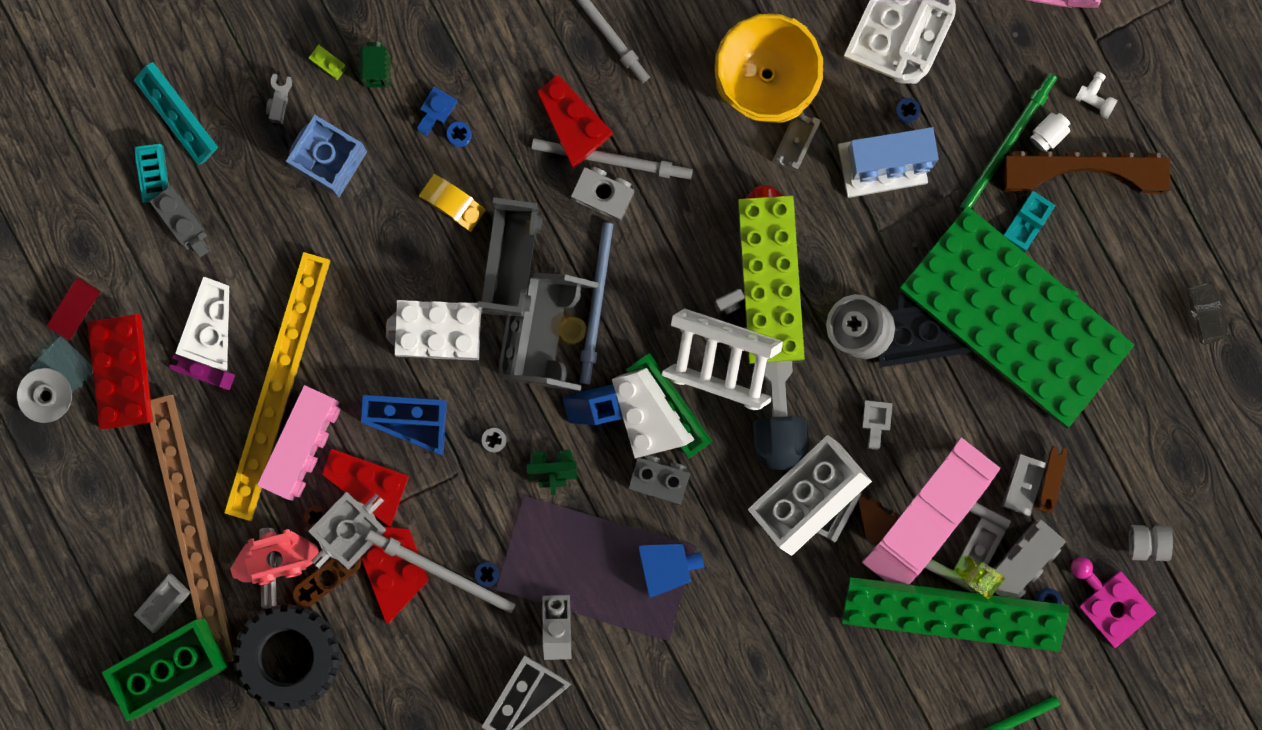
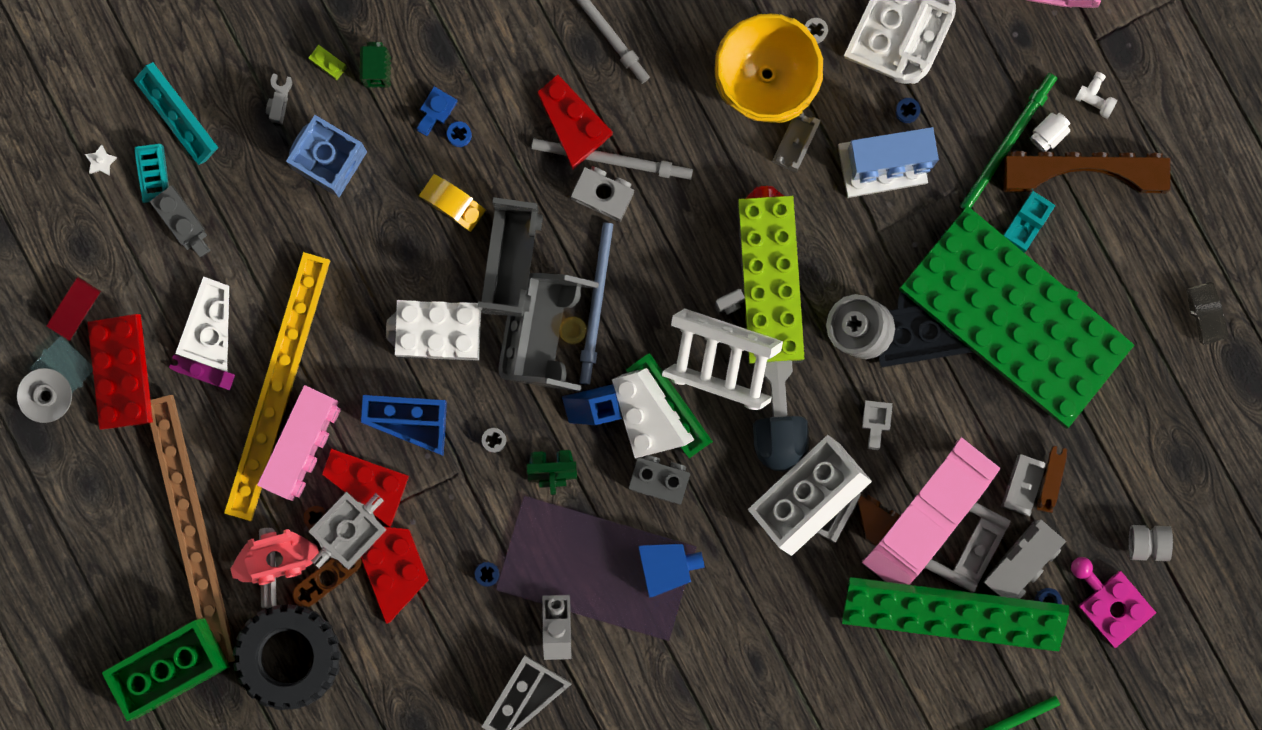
light grey plate [134,574,191,633] -> none
light grey bar [365,530,515,614] -> none
clear neon green plate [955,556,1005,600] -> none
none -> white piece [85,145,117,176]
none -> light grey bush [805,18,828,44]

